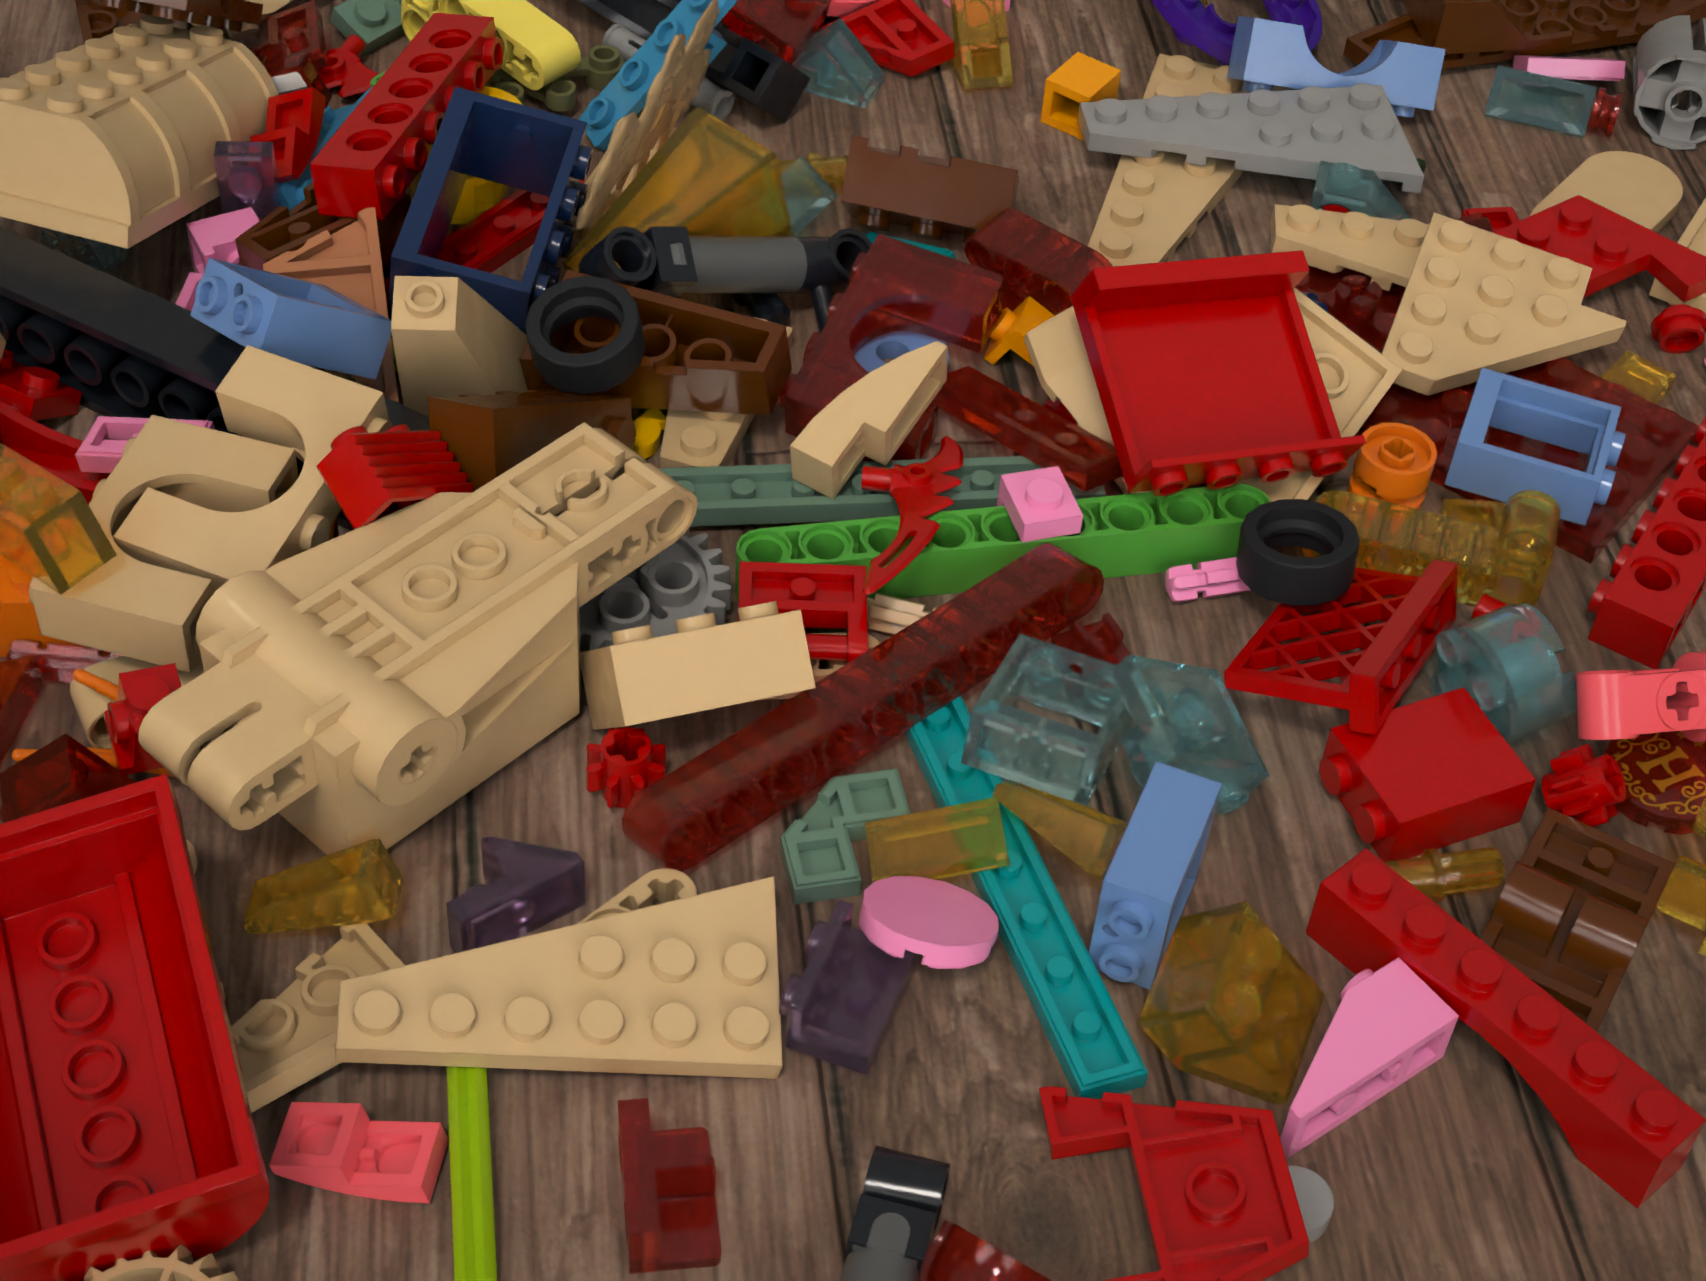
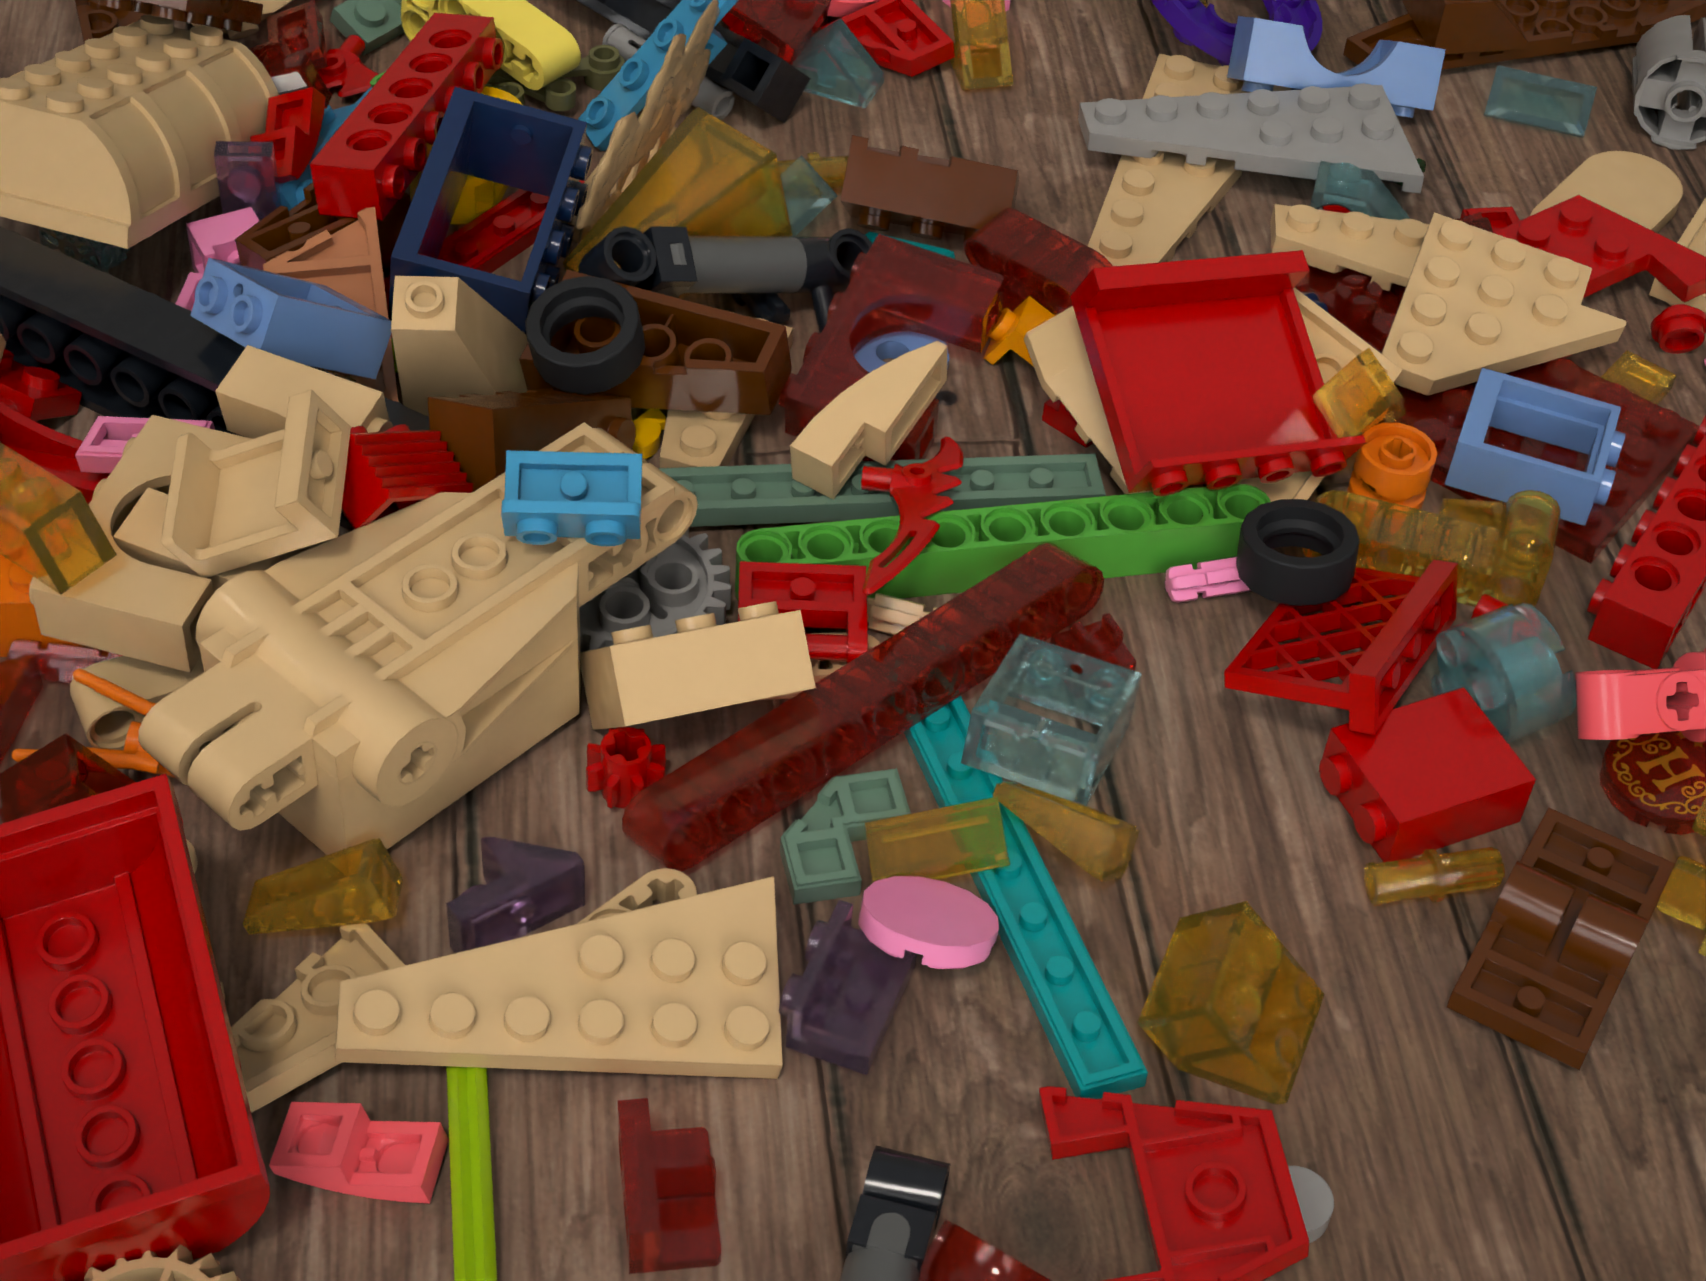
red brick [104,663,182,776] -> none
clear red tile [931,365,1123,492] -> none
bright pink bracket [997,466,1083,543] -> none
light orange brick [1040,52,1121,141] -> none
medium blue window [1089,761,1222,990] -> none
clear light blue plate [1112,654,1269,814] -> none
bright pink slope [1280,957,1459,1159] -> none
red arch [1306,848,1706,1209] -> none
bright pink tile [1512,55,1626,81] -> none
red gear [1542,744,1626,827] -> none
clear red bush [1586,87,1625,138] -> none
none -> tan panel [161,389,351,578]
none -> dark azure bracket [501,450,642,546]
none -> clear yellow slope [1313,348,1406,438]

